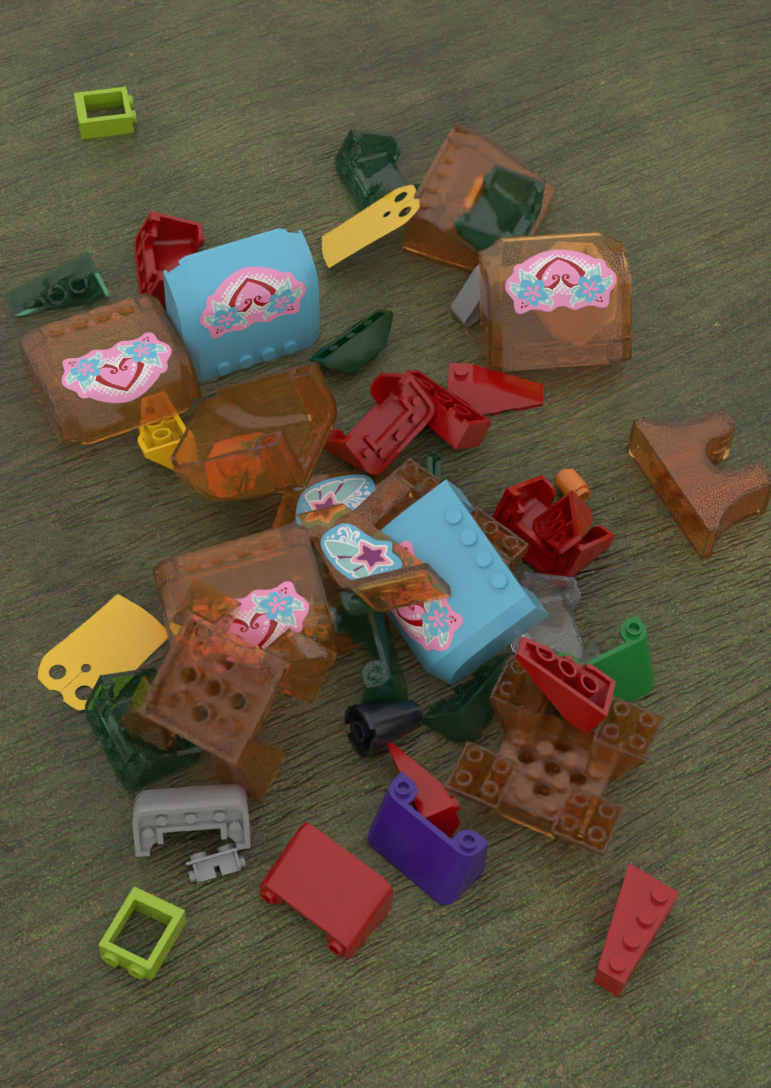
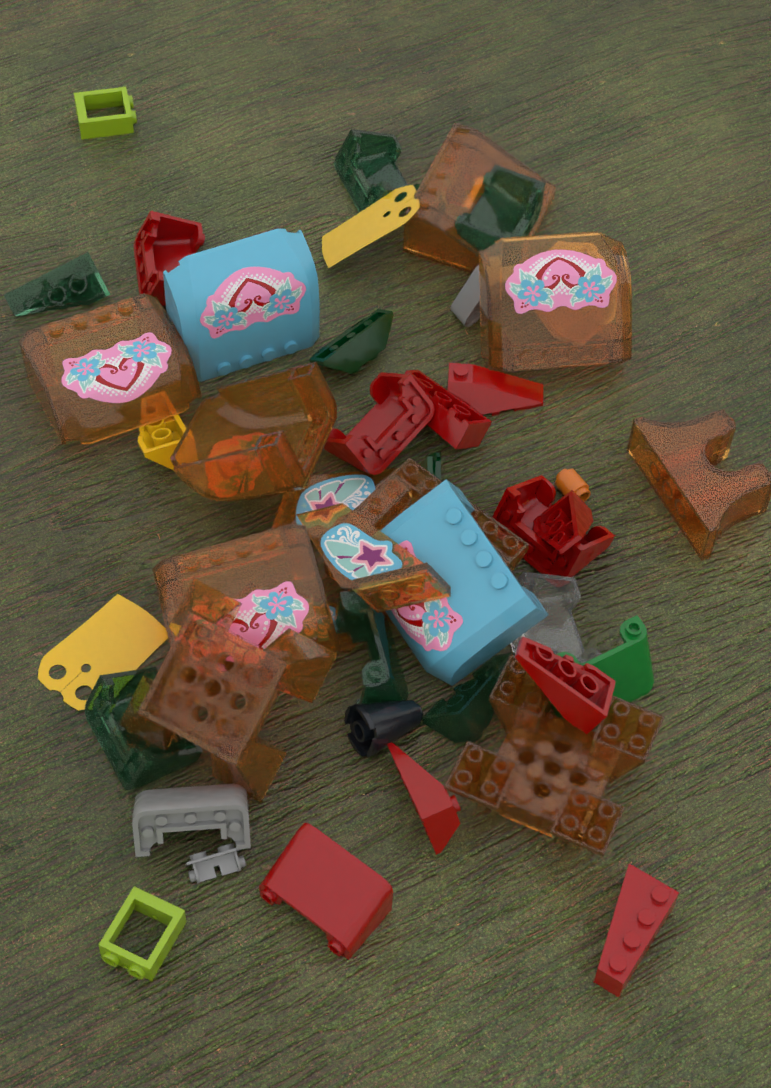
dark purple windscreen [368,772,489,905] -> none

